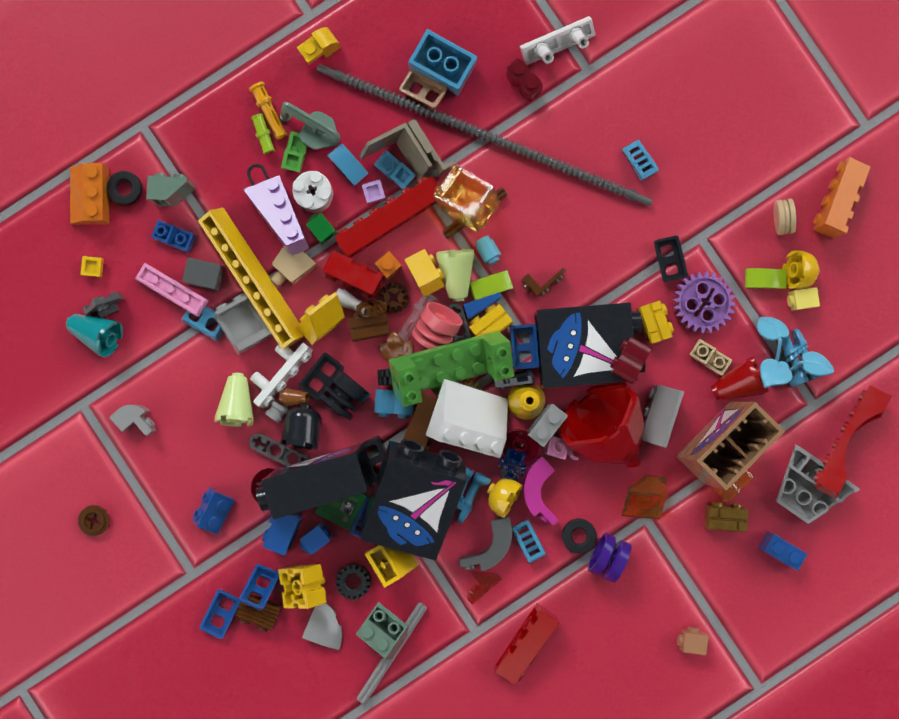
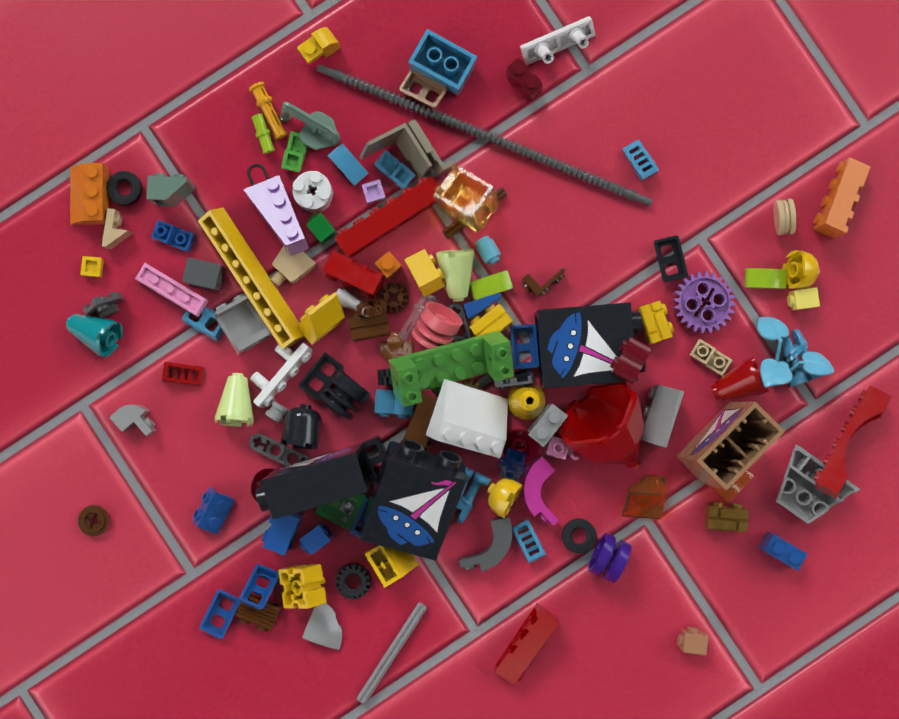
dark orange cone [279,388,310,407] -> none
sand green slope [356,602,409,659] -> none
clear red slope [467,571,502,604] -> none
none -> tan slope [102,208,132,249]
none -> red slope [162,362,203,386]

